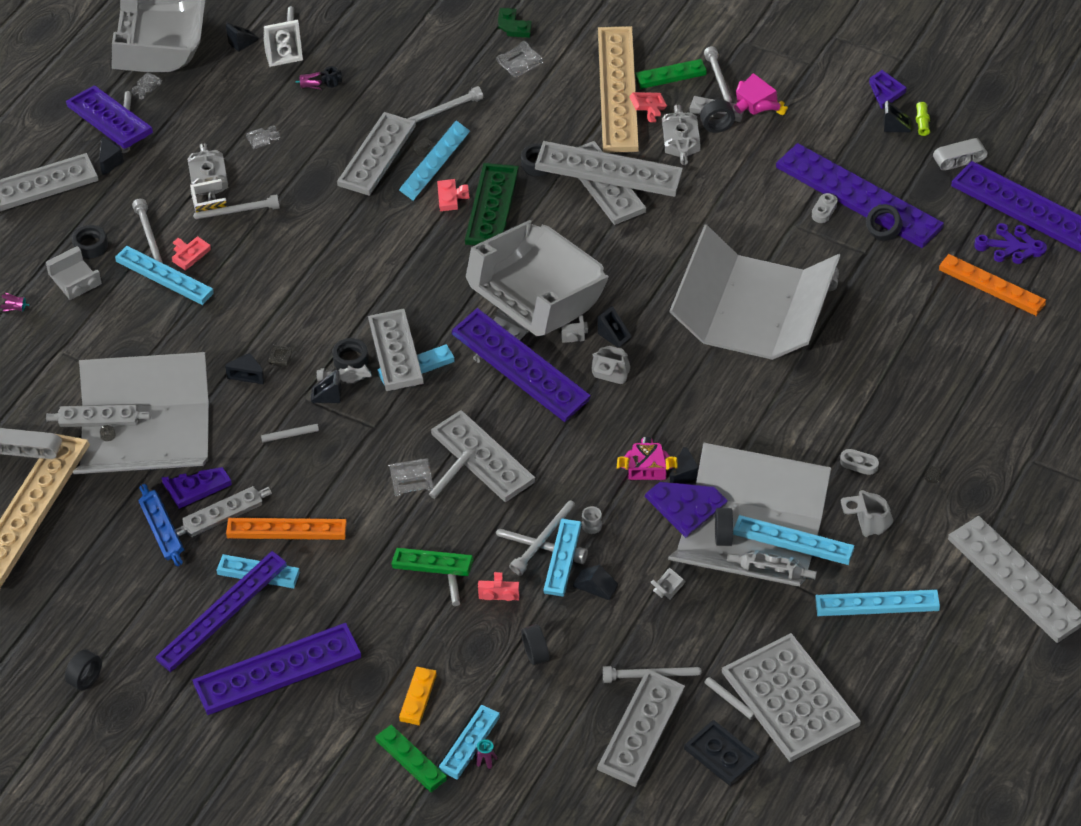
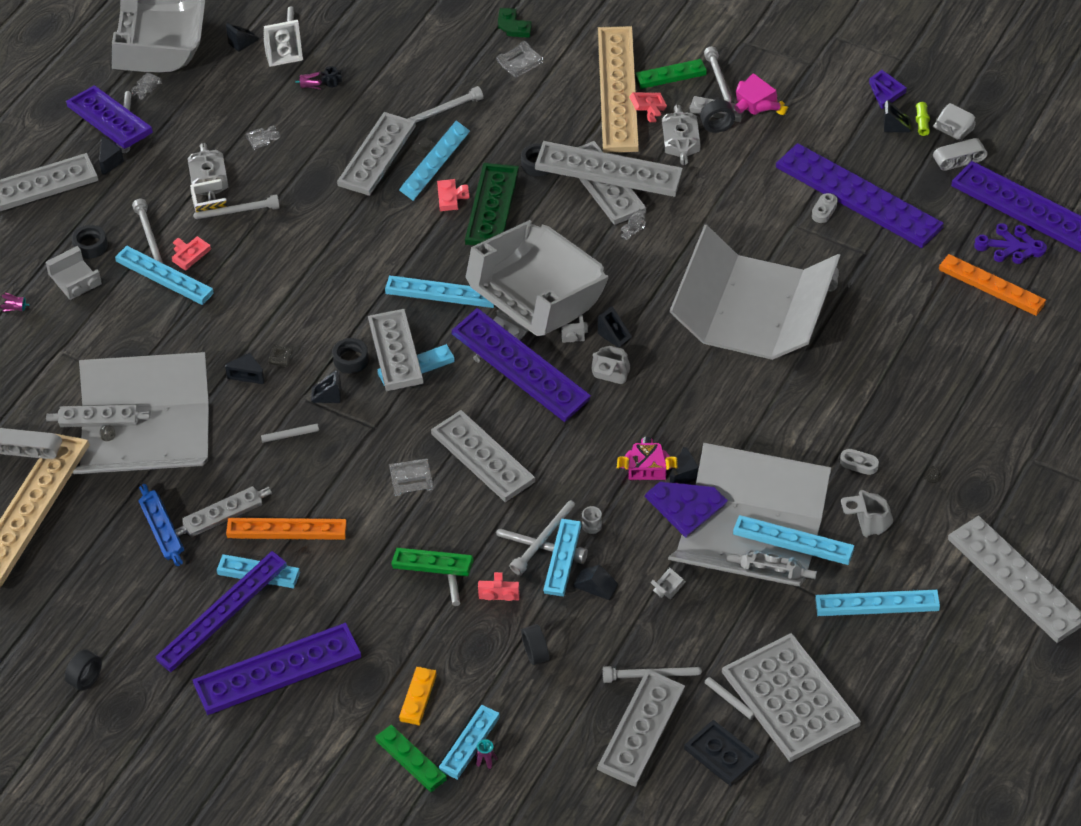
dark purple wing [162,467,232,509] -> none
light grey piece [317,364,372,384] -> none
light grey bar [429,450,471,499] -> none
black tyre [715,508,733,546] -> none
black tyre [866,204,903,241] -> none
none -> medium azure plate [385,275,495,308]
none -> clear plate [621,209,646,240]
none -> light grey piece [933,103,976,141]

